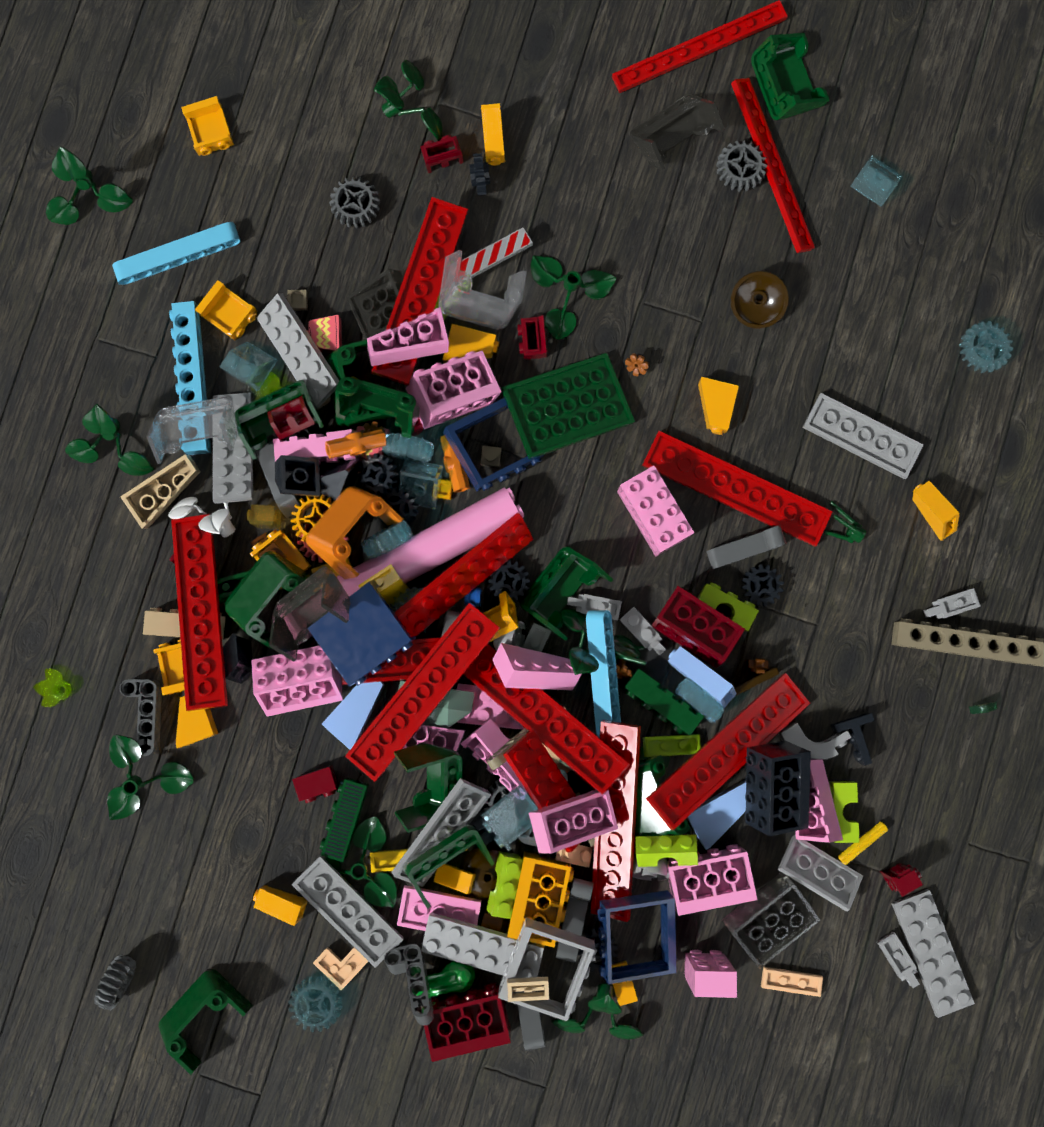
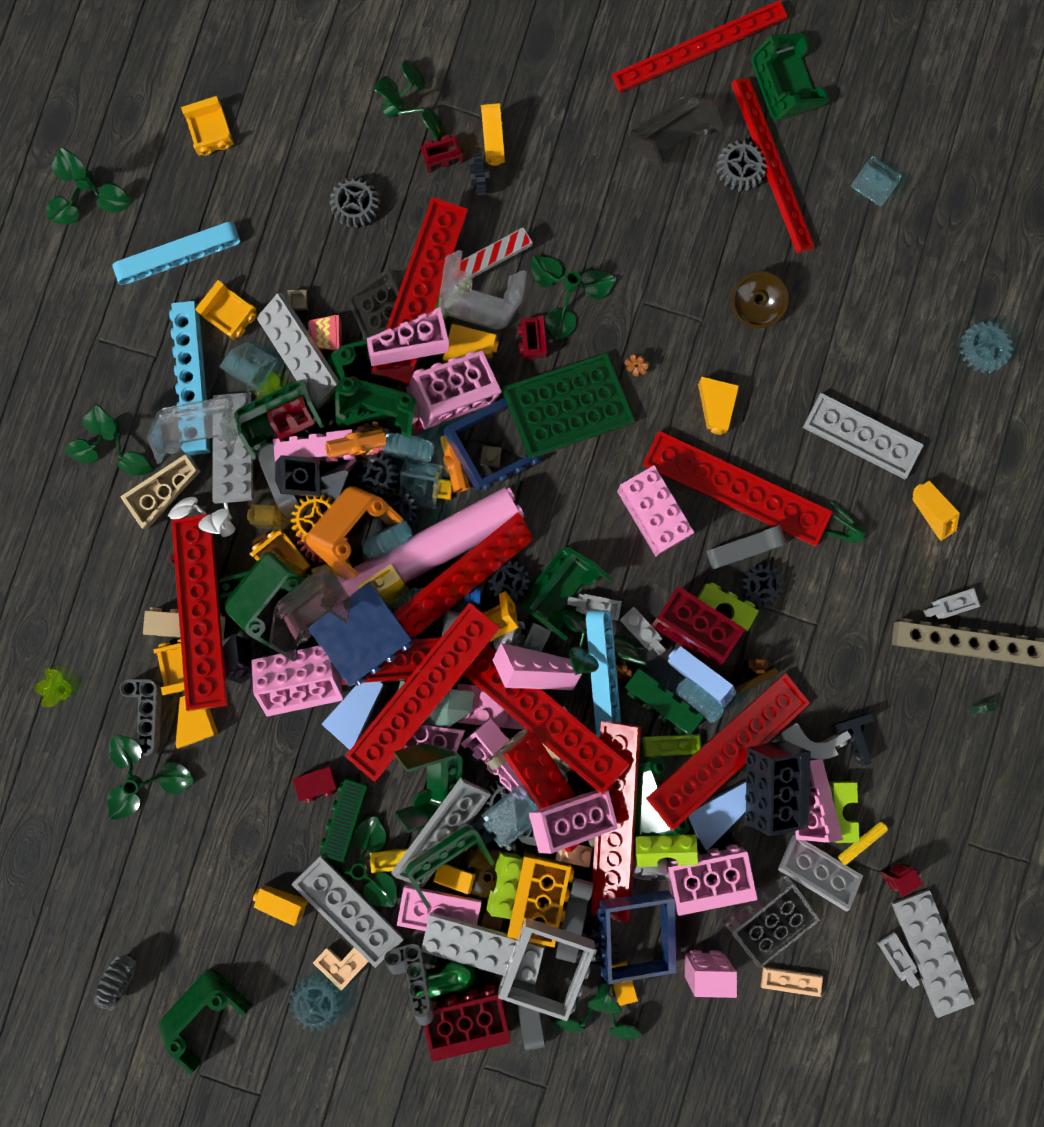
tan tile [507,977,549,1002] -> none

